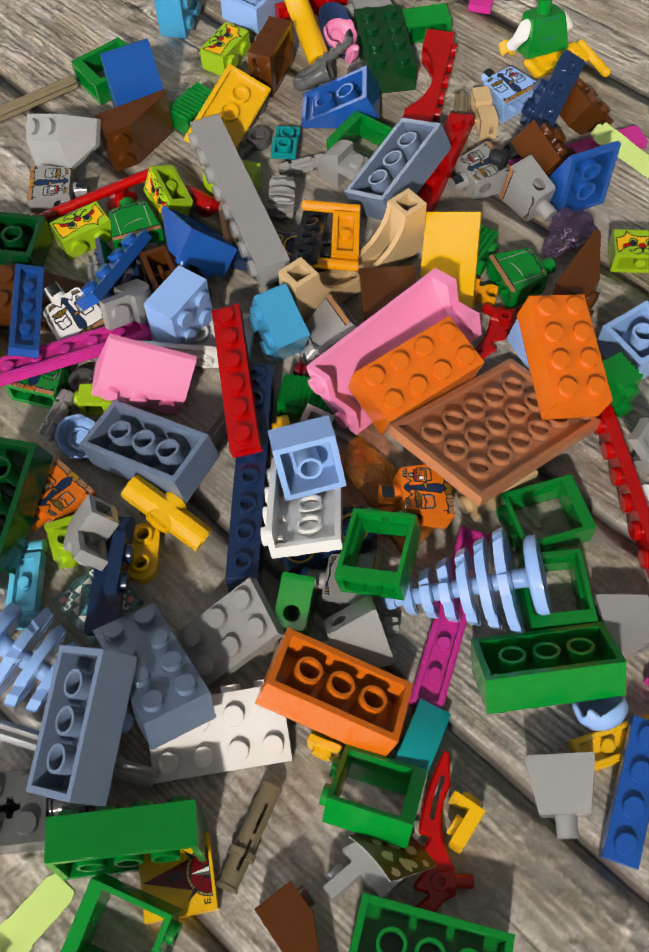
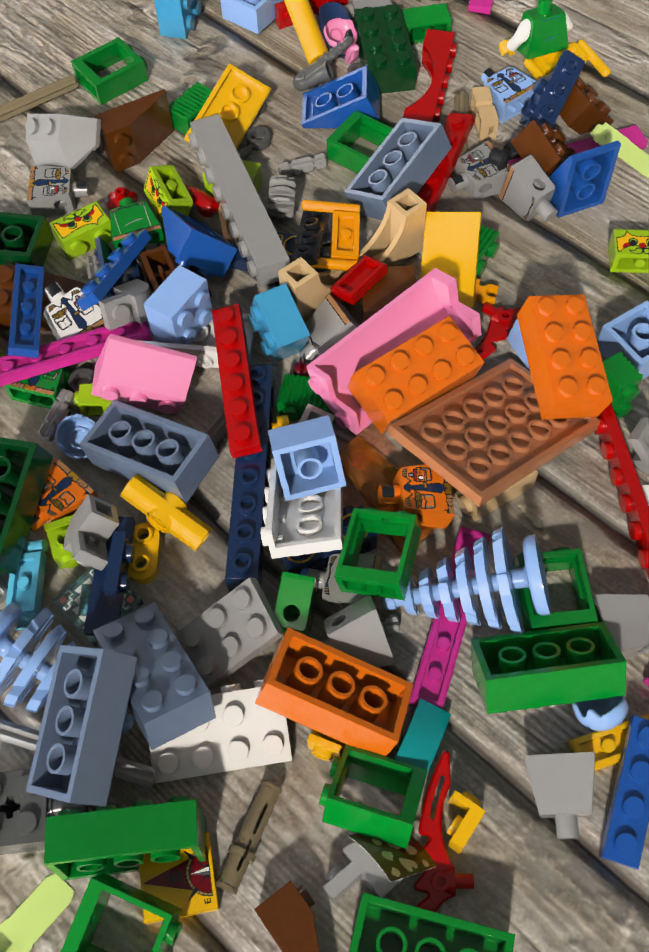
red bar [28,168,149,221] -> none
blue slope [100,38,163,108] -> none
lime brick [200,22,251,76] -> none
reddish brown window [247,16,294,97] -> none
teal slope [270,126,301,160] -> none
light grey brick [318,140,369,188] -> none
green torso [485,248,556,308] -> none
green window [496,474,597,554] -> none
clear purple rock [541,207,598,258] -> none
reddish brown slope [552,229,601,317] -> none
none -> red tile [330,255,388,305]

